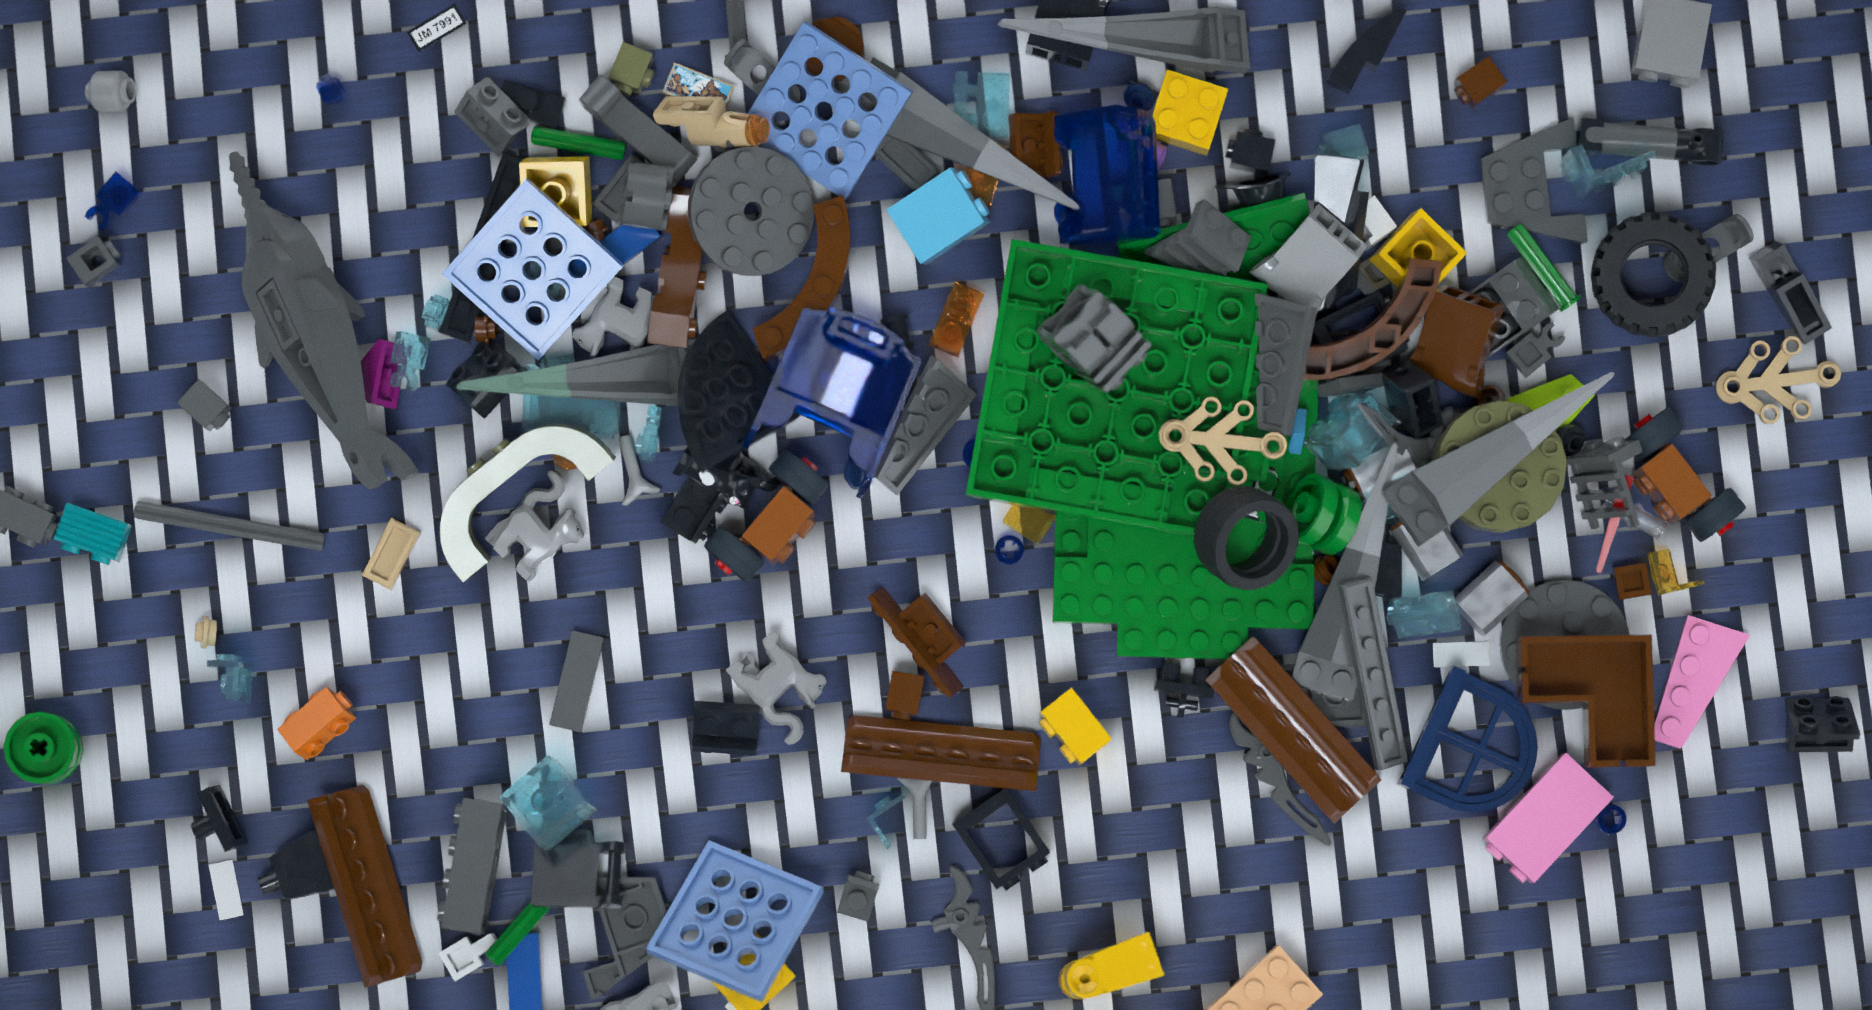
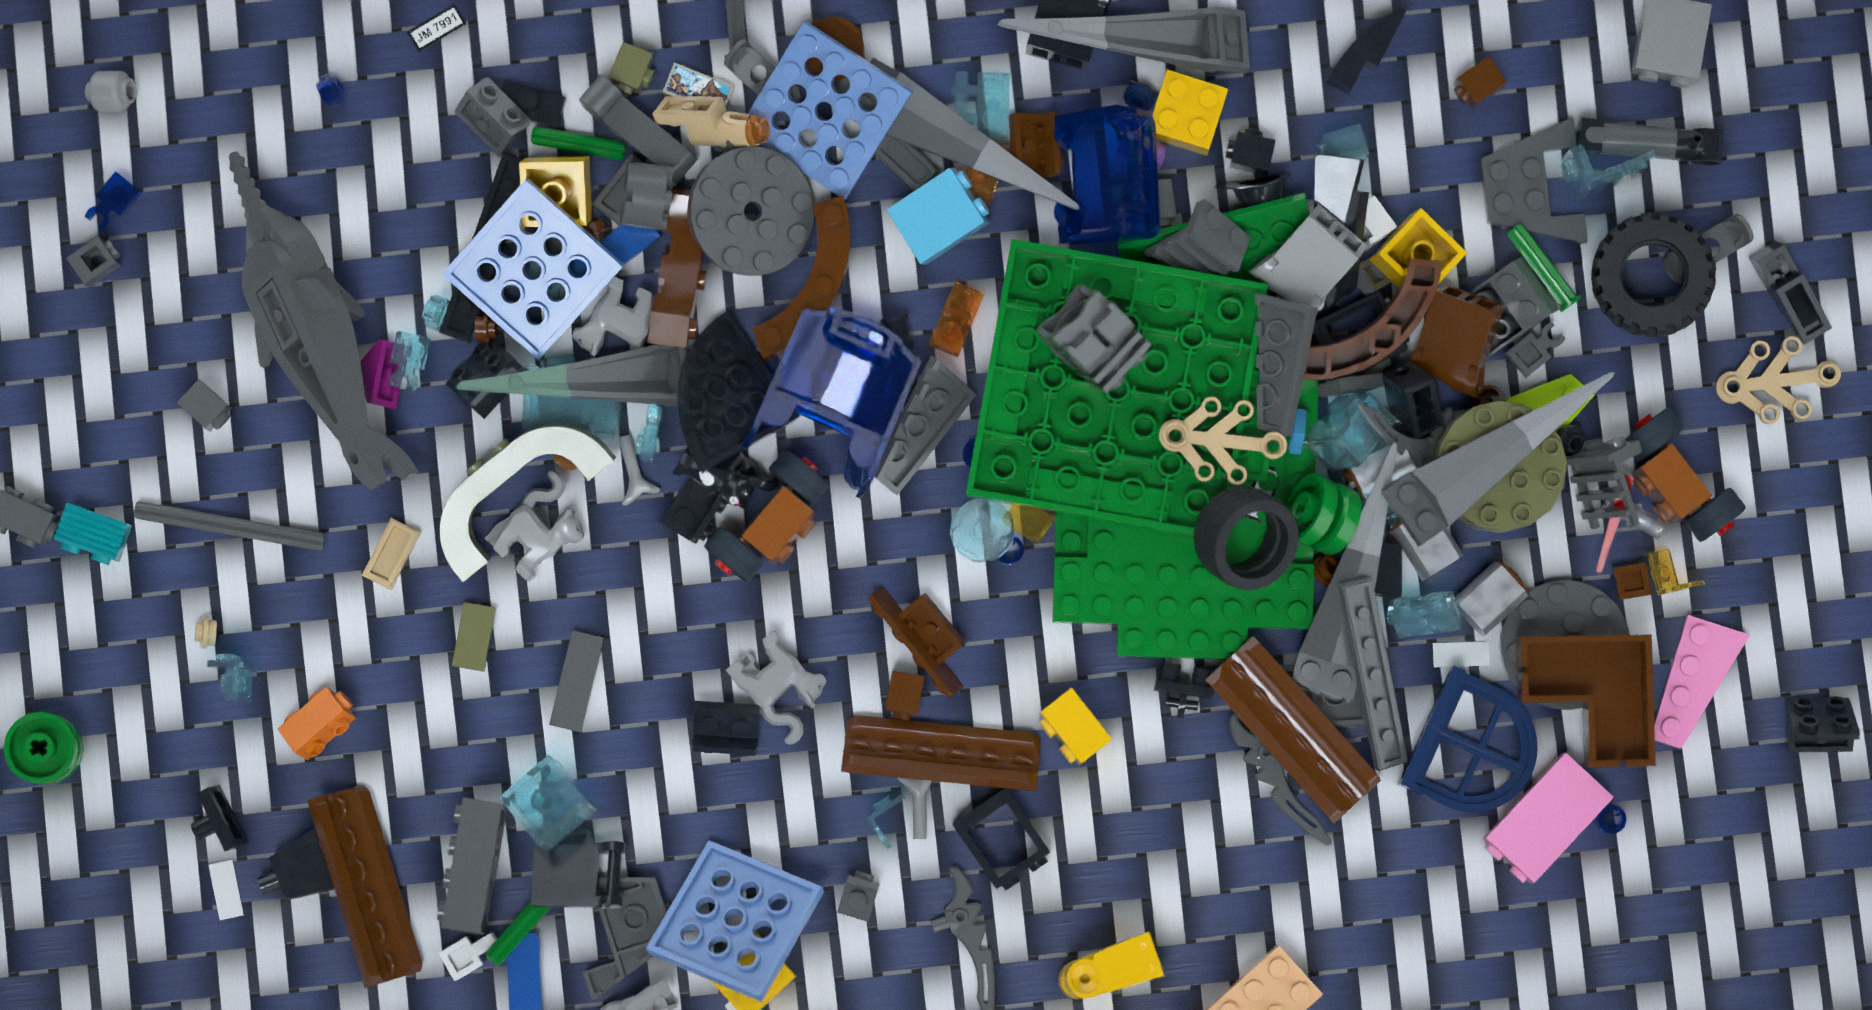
none -> olive tile [452,602,496,672]
none -> clear light blue tile [950,498,1014,563]

